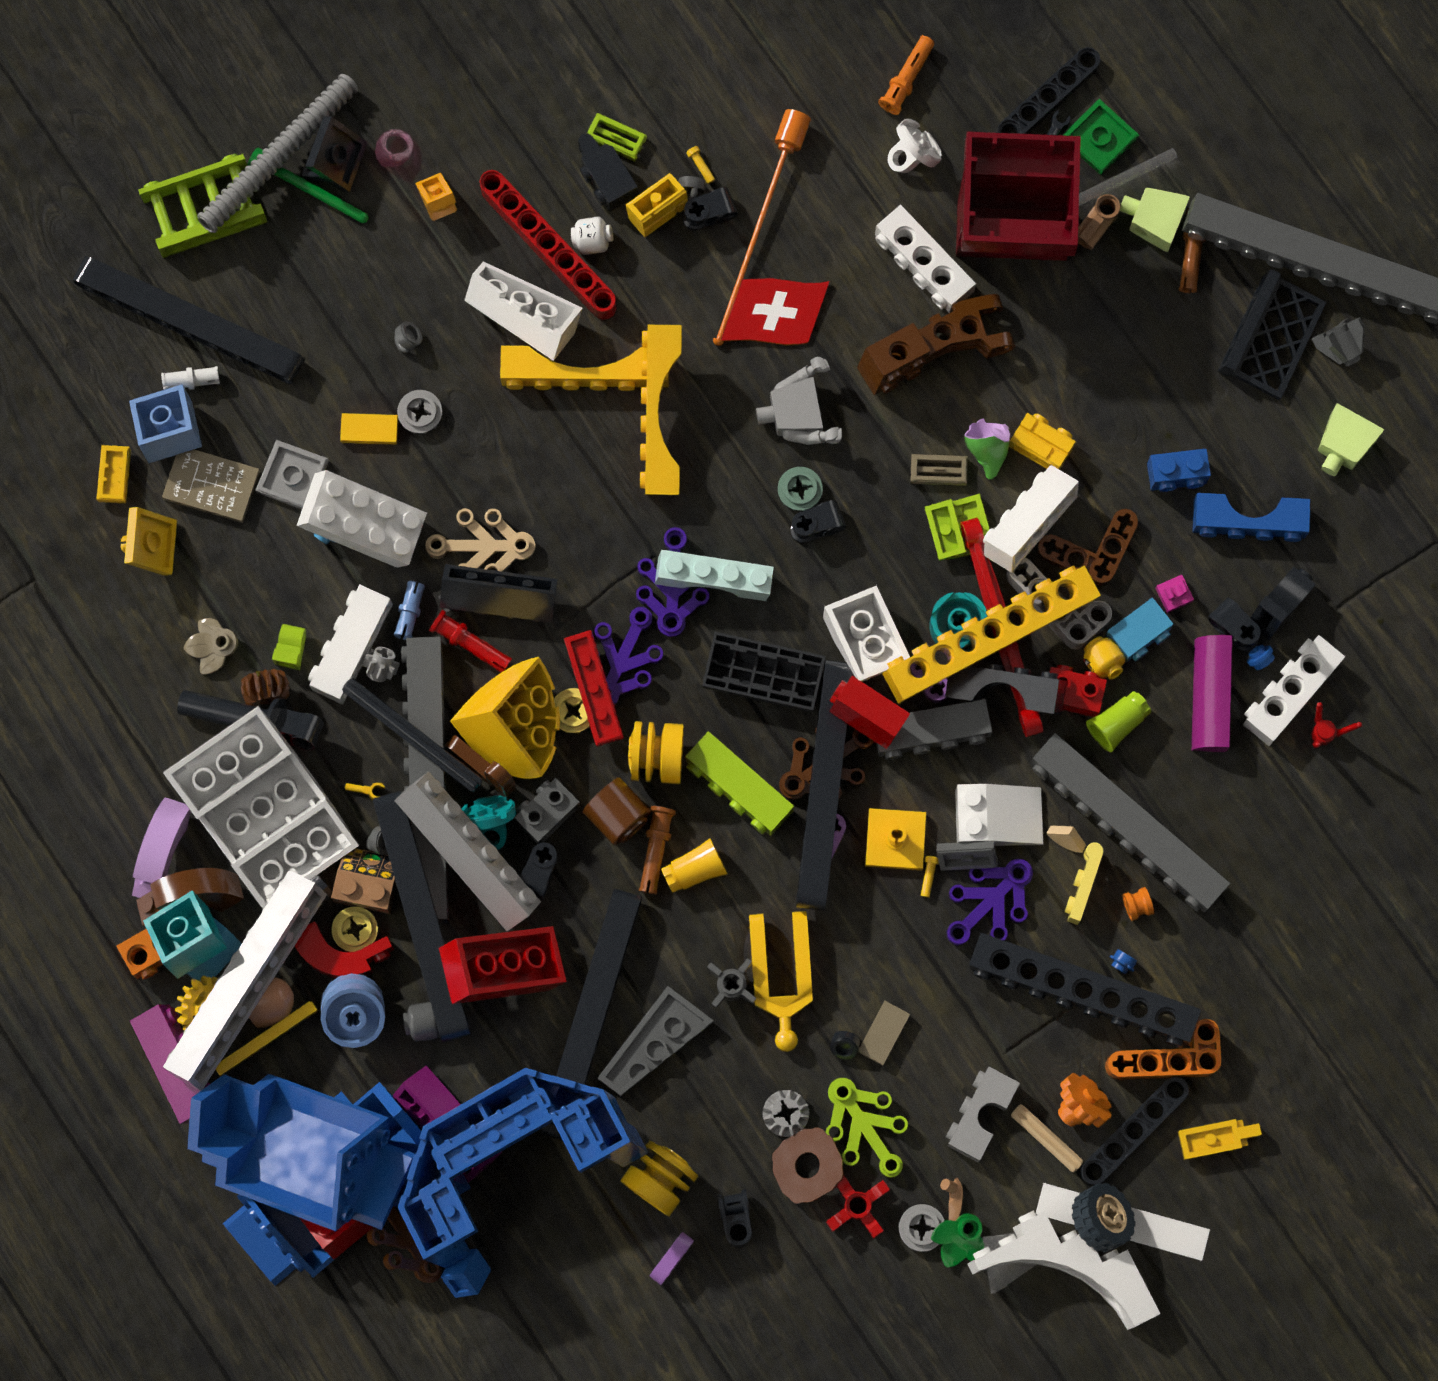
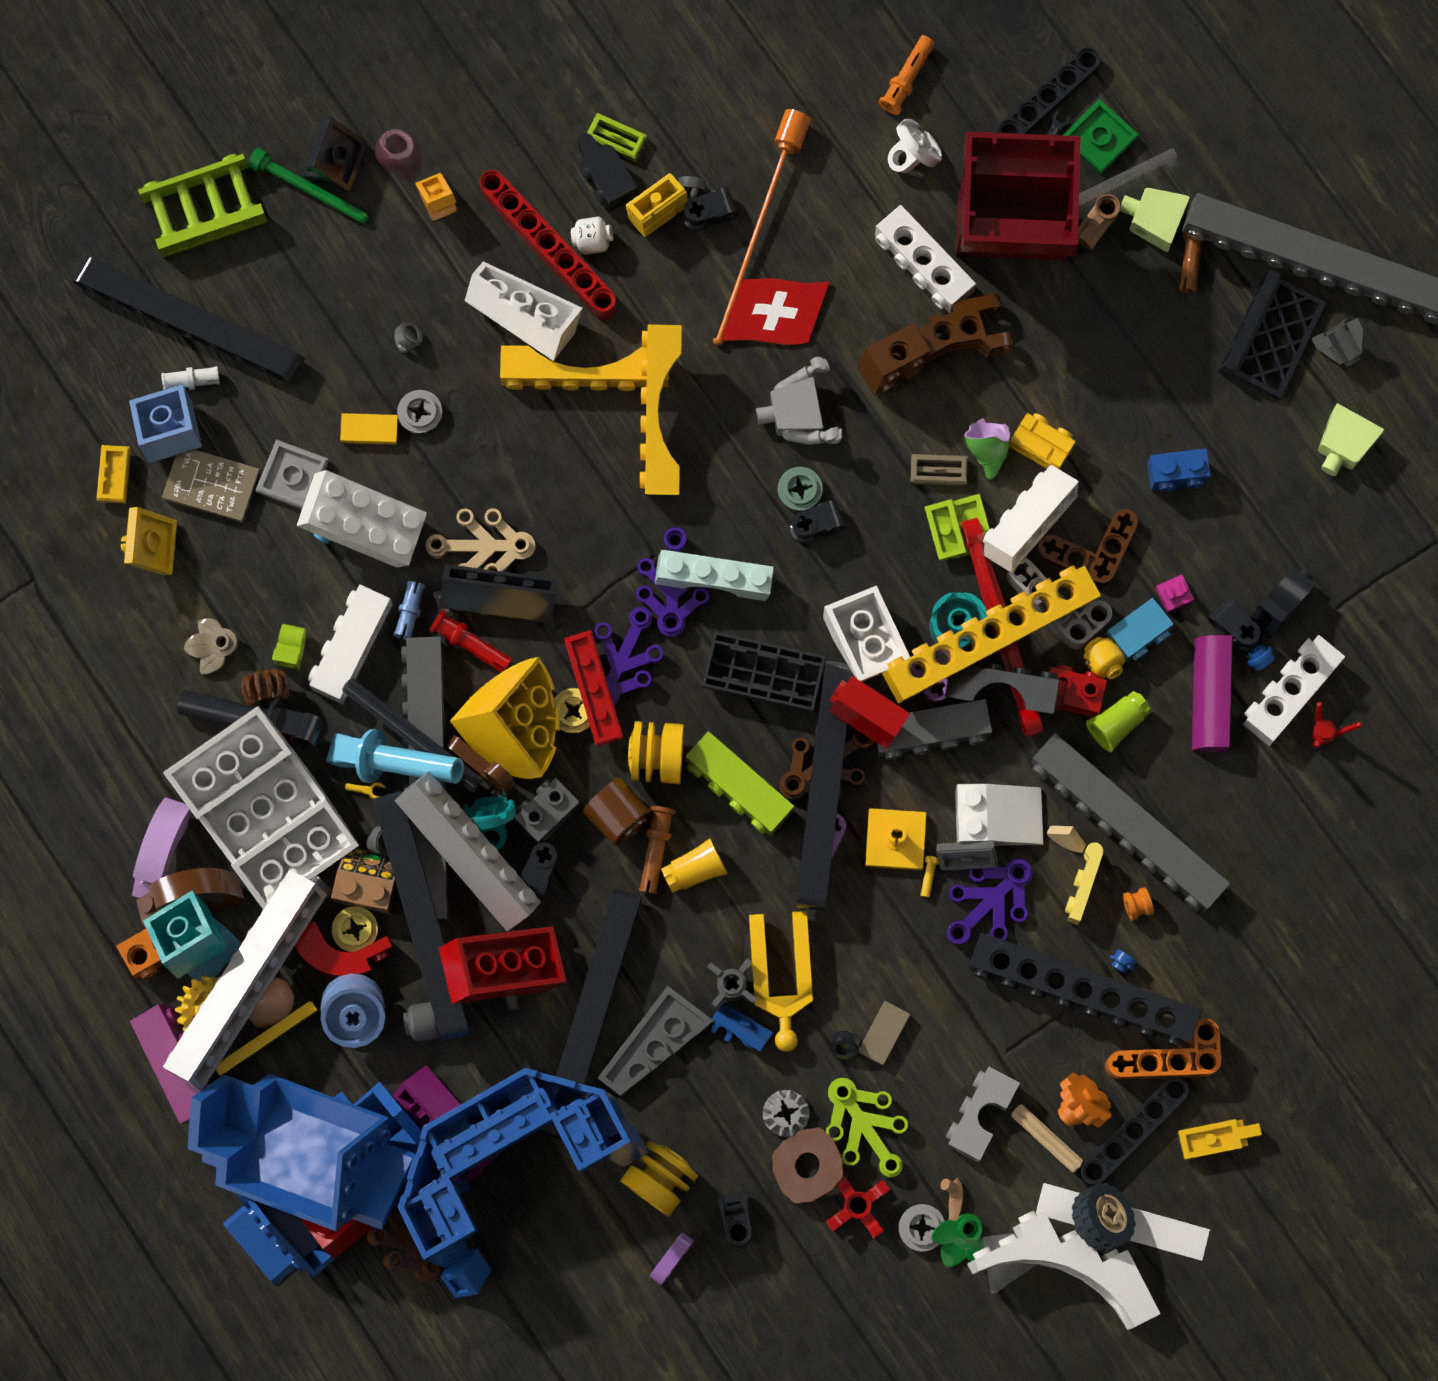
light grey piece [197,74,358,233] -> none
light grey gear [362,647,400,682] -> none
yellow piece [686,146,715,184] -> none
blue arch [1193,493,1310,542] -> none
none -> medium azure piece [326,729,464,784]
none -> blue plate [711,1002,773,1051]

